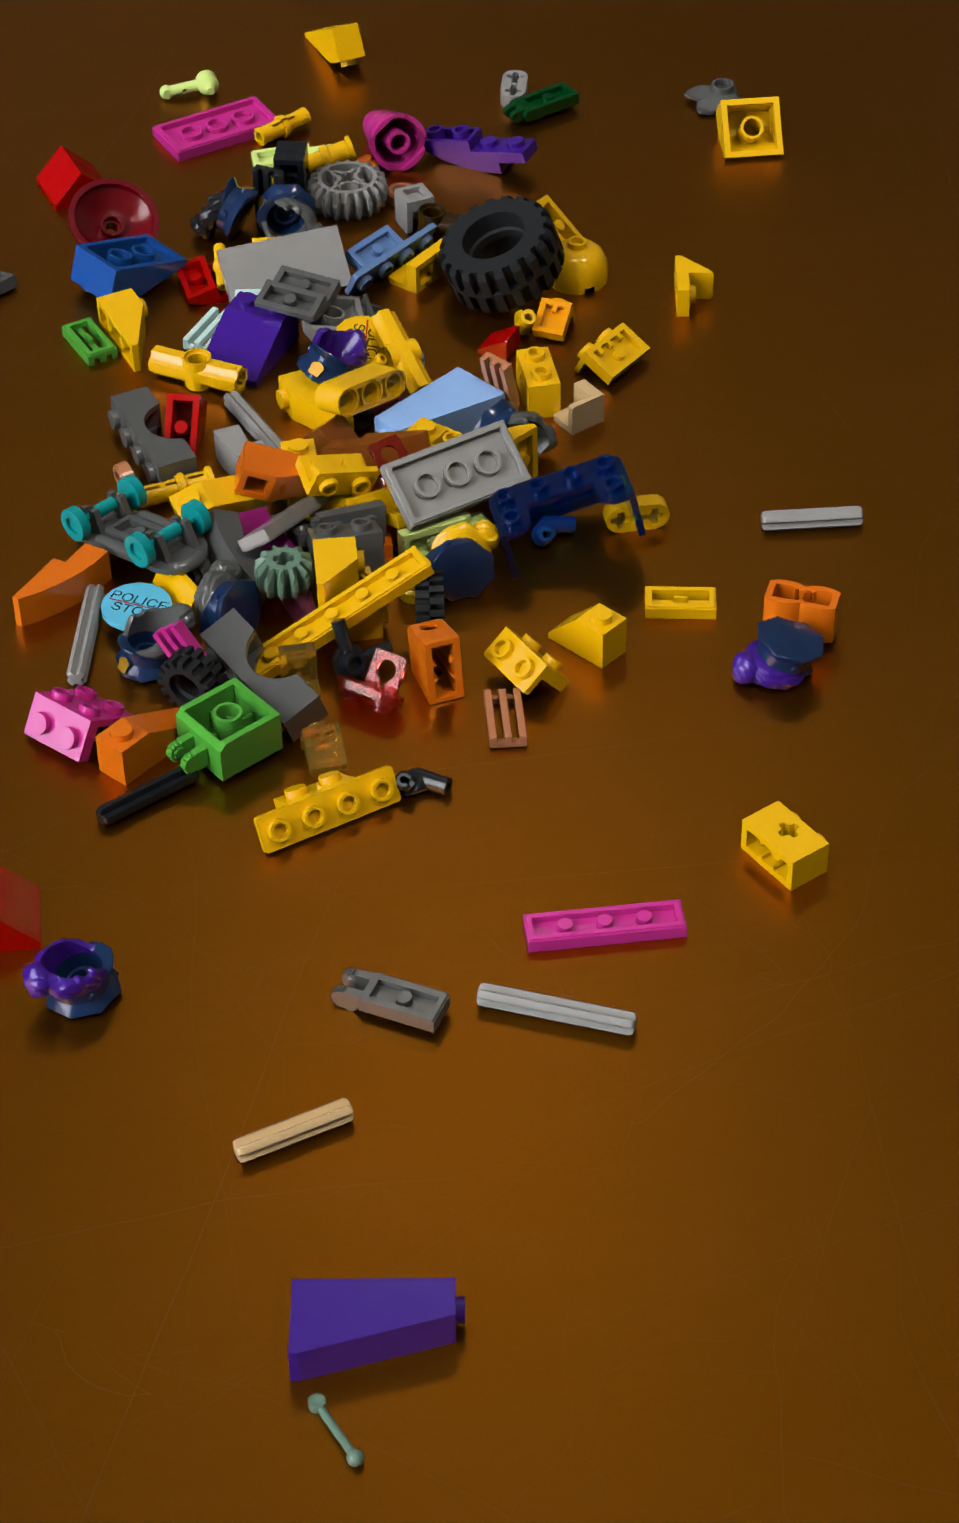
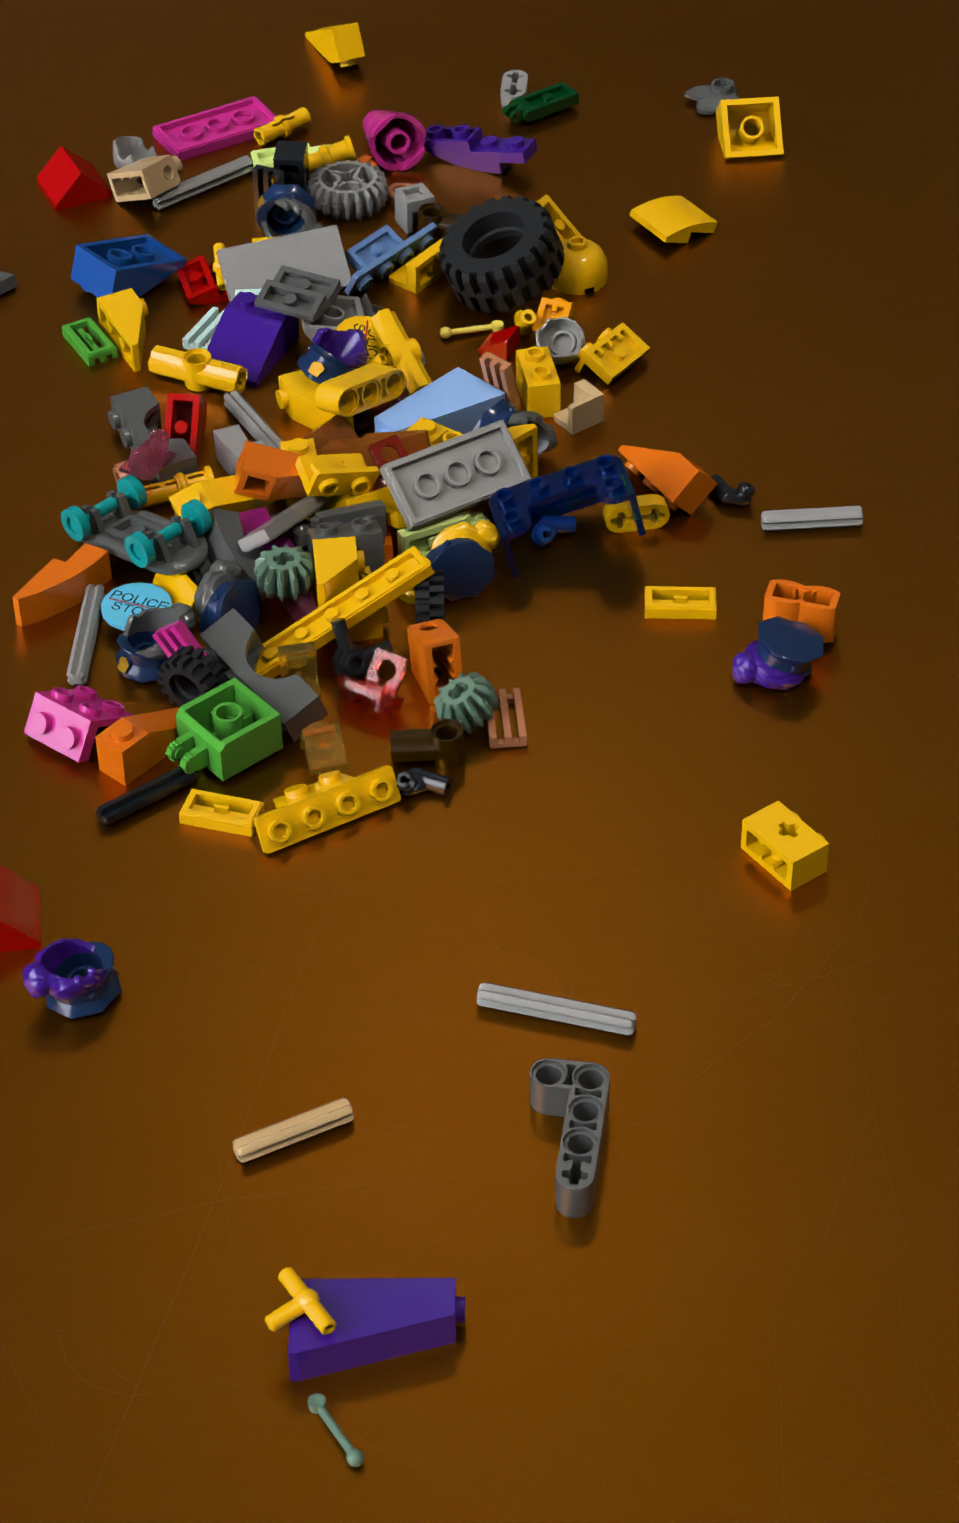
dark red dish [68,178,160,244] -> none
yellowish green piece [159,70,219,99] -> none
dark blue piece [190,177,259,241] -> none
dark grey hinge [330,968,450,1033] -> none
yellow bracket [484,627,570,695] -> none
dark pink tile [523,899,687,953] -> none
yellow slope [548,603,627,669] -> none
yellow slope [674,255,714,317] -> none
none -> tan torso [107,155,183,202]
none -> light grey hair [113,136,157,169]
none -> clear pink hinge [119,429,176,481]
none -> light grey axle [152,155,253,210]
none -> yellow tile [179,789,265,837]
none -> yellow piece [265,1267,336,1335]
none -> dark brown piece [390,719,466,769]
none -> sand green gear [433,671,499,734]
none -> light yellow hinge [440,320,504,339]
none -> dark grey beam [530,1058,610,1218]
none -> light grey hair [535,317,585,365]
none -> orange slope [618,445,718,515]
none -> yellow slope [629,196,718,243]
none -> black arm [711,474,755,506]

